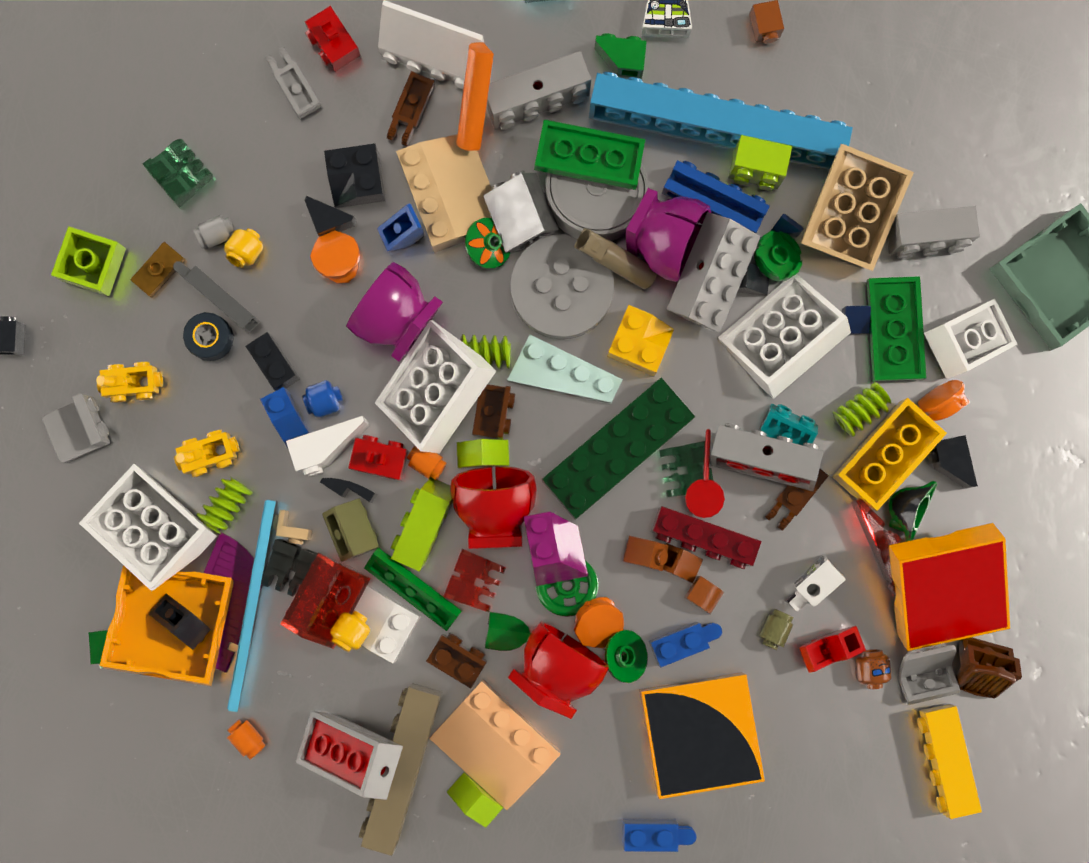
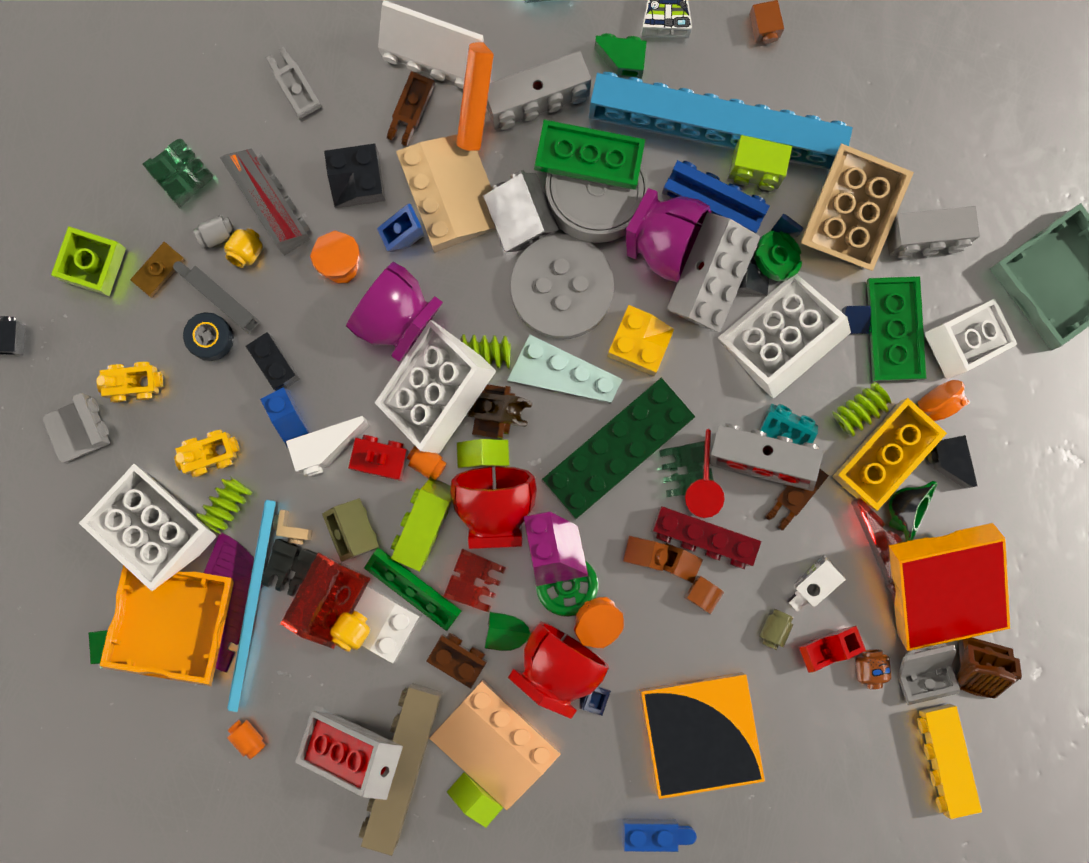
black slope [148,593,211,650] -> none
blue head [302,380,343,418] -> none
black slope [304,196,357,237] -> none
red brick [305,6,361,72] -> none
black slope [320,478,378,503] -> none
green dish [465,218,510,269] -> none
dark tan piece [574,228,657,289] -> none
green dish [605,630,648,683] -> none
blue brick [649,622,722,668] -> none
none -> dark grey slope [220,148,310,256]
none -> dark brown plate [467,393,533,427]
none -> dark blue slope [580,686,611,716]

